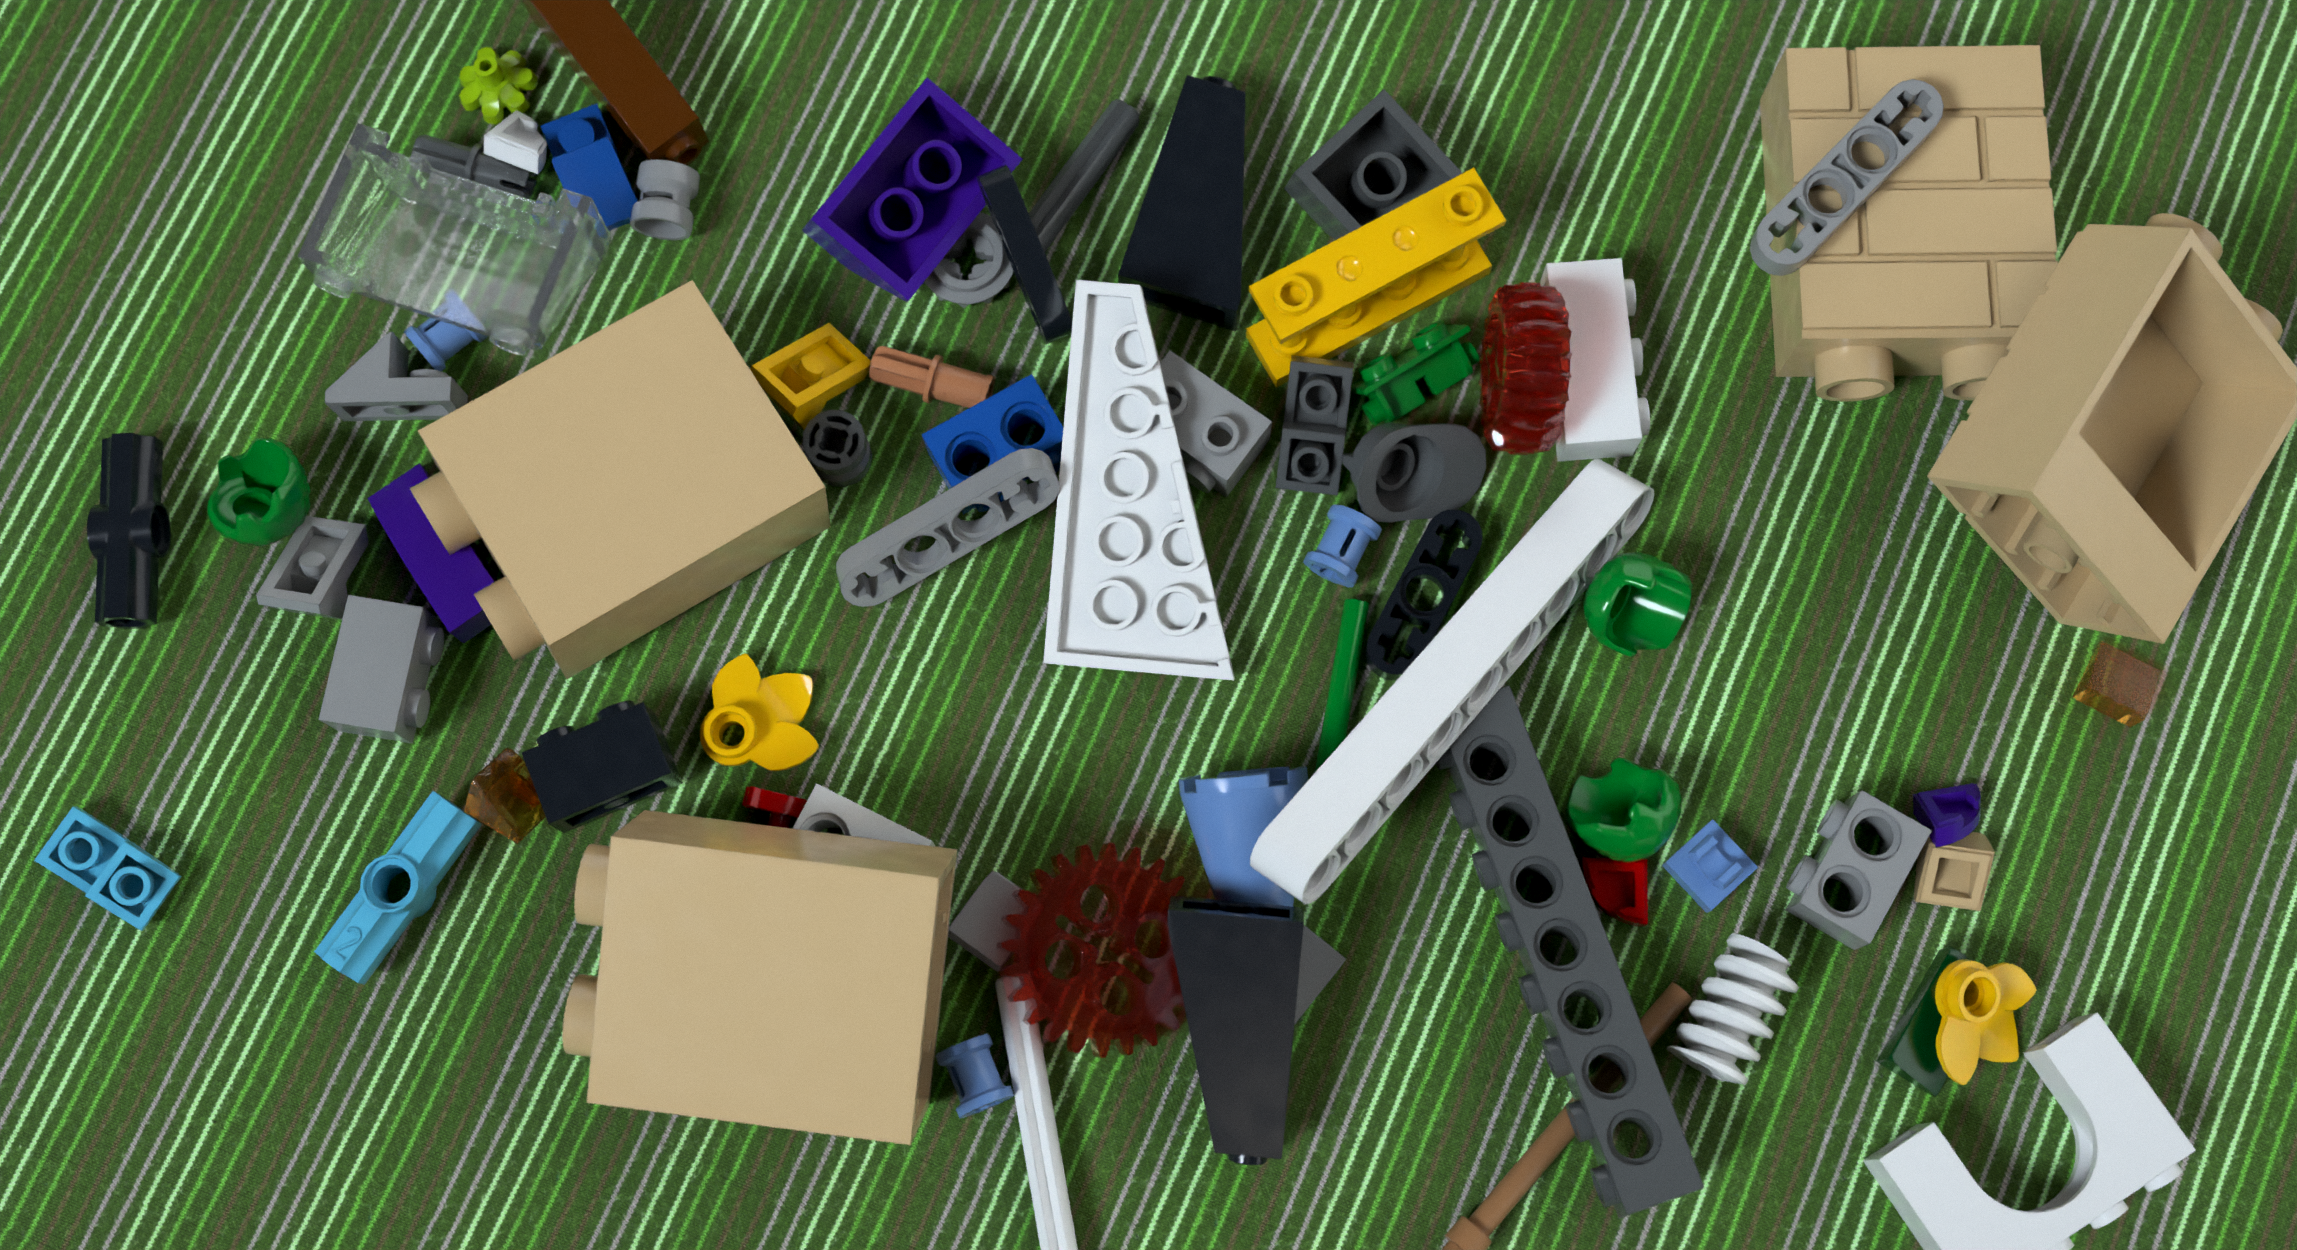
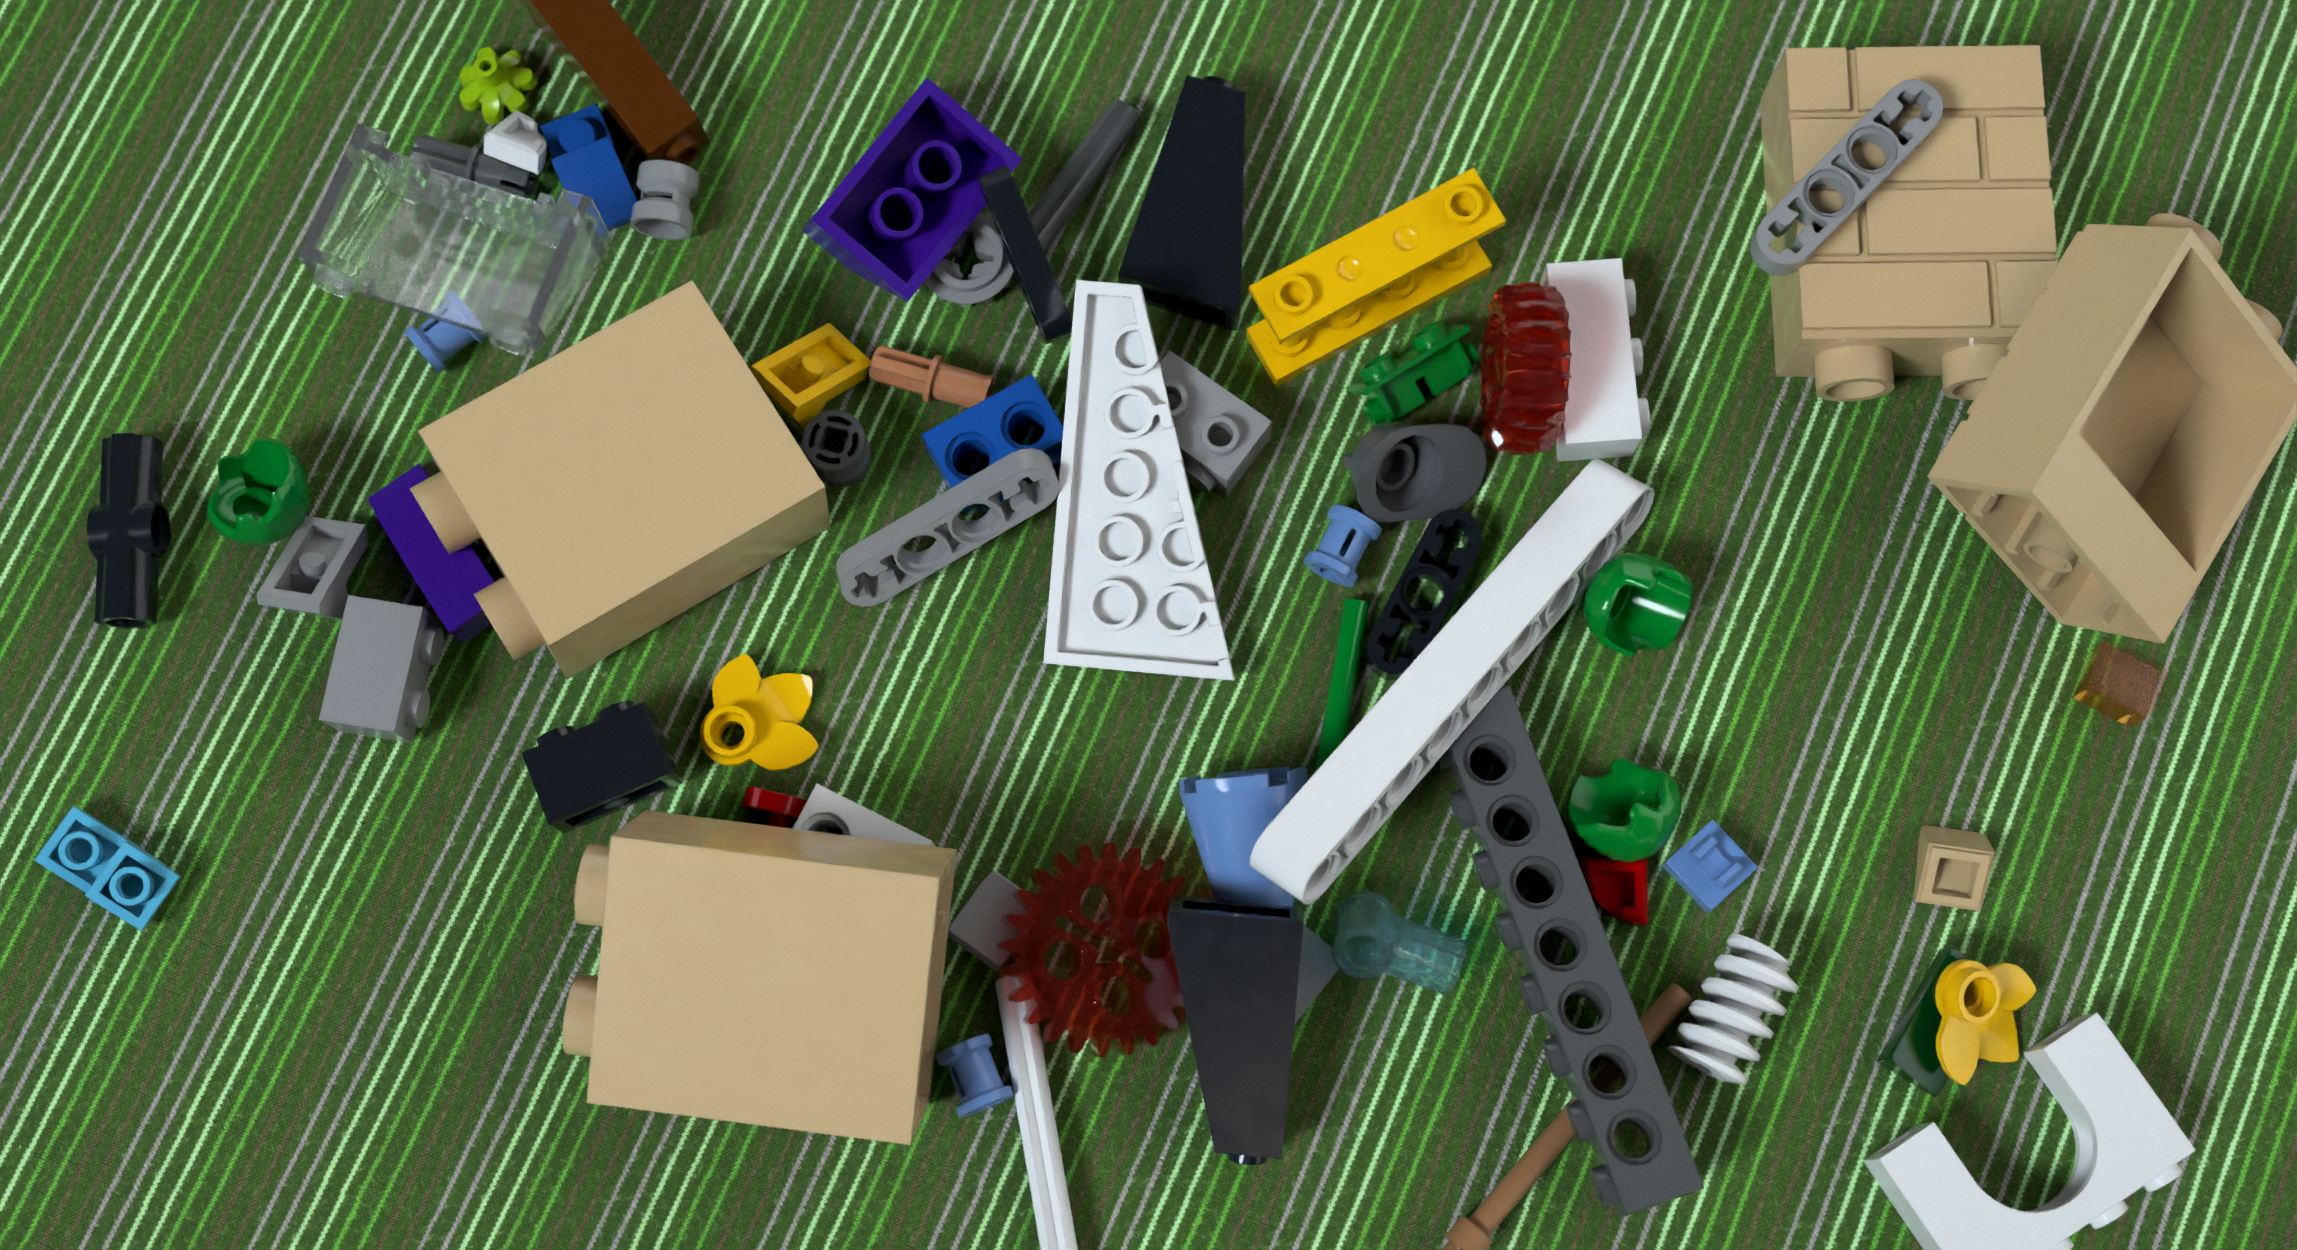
medium azure piece [314,791,482,985] -> none
light grey slope [325,332,468,421] -> none
clear orange slope [464,747,546,844] -> none
dark grey slope [1276,355,1354,495] -> none
dark grey slope [1284,89,1462,240] -> none
light grey brick [1785,790,1932,950] -> none
dark purple tile [1913,783,1981,847] -> none
none -> clear light blue piece [1332,891,1467,995]

